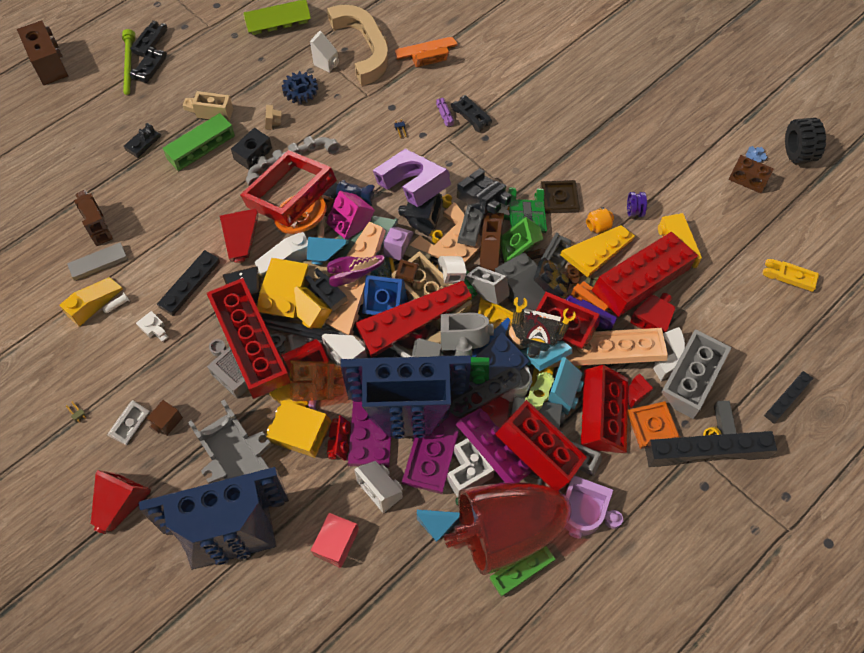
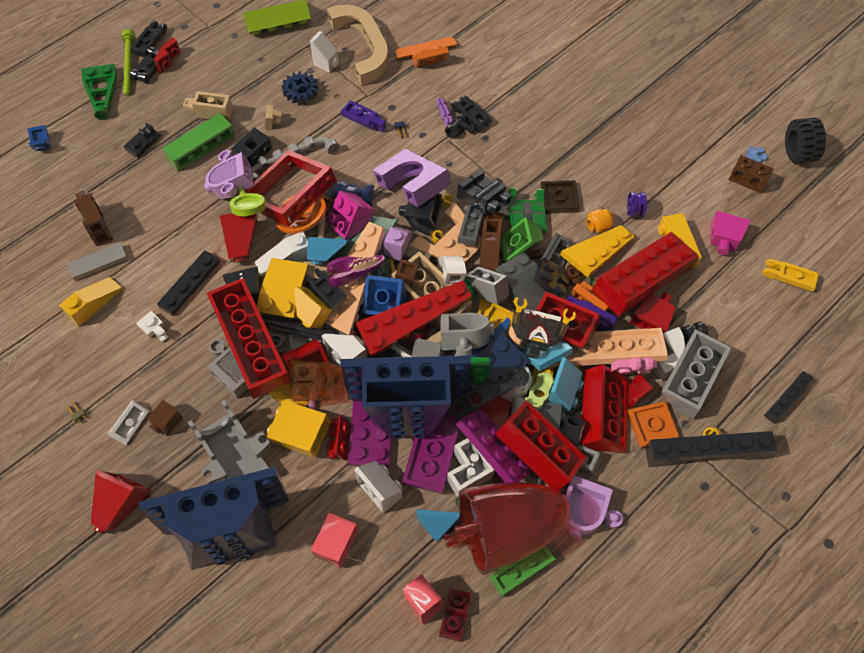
reddish brown piece [17,20,68,86] -> none
white piece [102,292,130,313] -> none
dark grey piece [714,400,736,435] -> none
none -> blue bracket [27,125,51,151]
none -> green plate [81,63,117,120]
none -> red slope [154,38,181,74]
none -> lavender piece [204,150,253,199]
none -> lime piece [230,186,266,216]
none -> dark purple hinge [341,100,386,132]
none -> coral piece [403,574,443,625]
none -> dark red slope [439,588,471,642]
none -> black piece [445,114,475,138]
none -> black piece [563,412,585,447]
none -> bright pink hinge [611,357,657,374]
none -> black wheel [681,321,708,344]
none -> dark pink torso [710,210,750,255]

